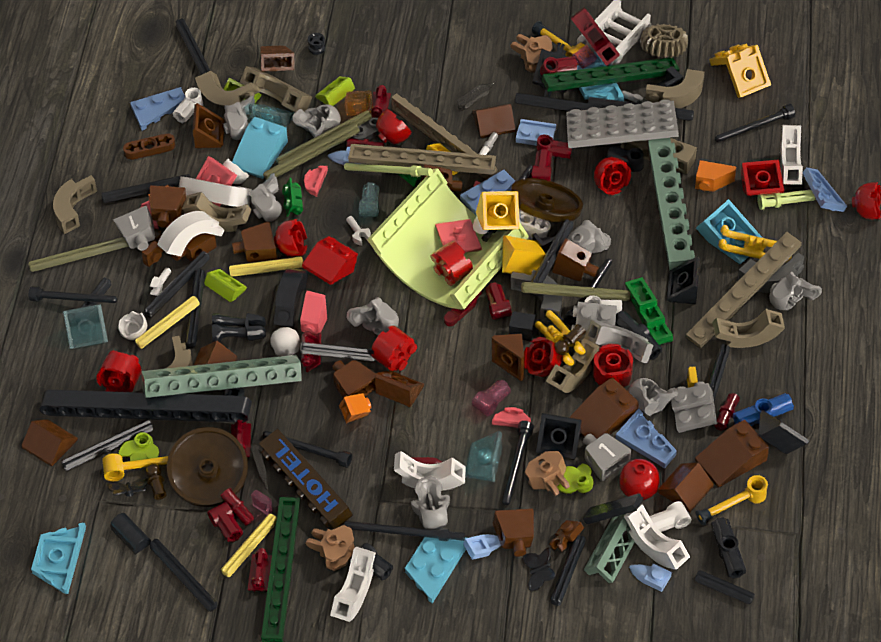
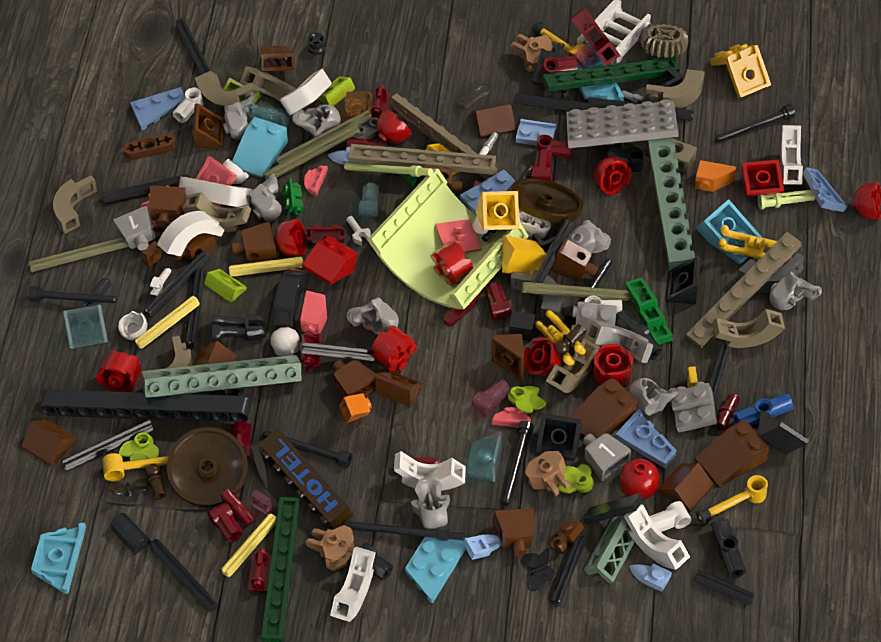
none -> white beam [280,69,332,115]
none -> dark red hinge [306,225,345,244]
none -> lime plate [508,386,546,413]

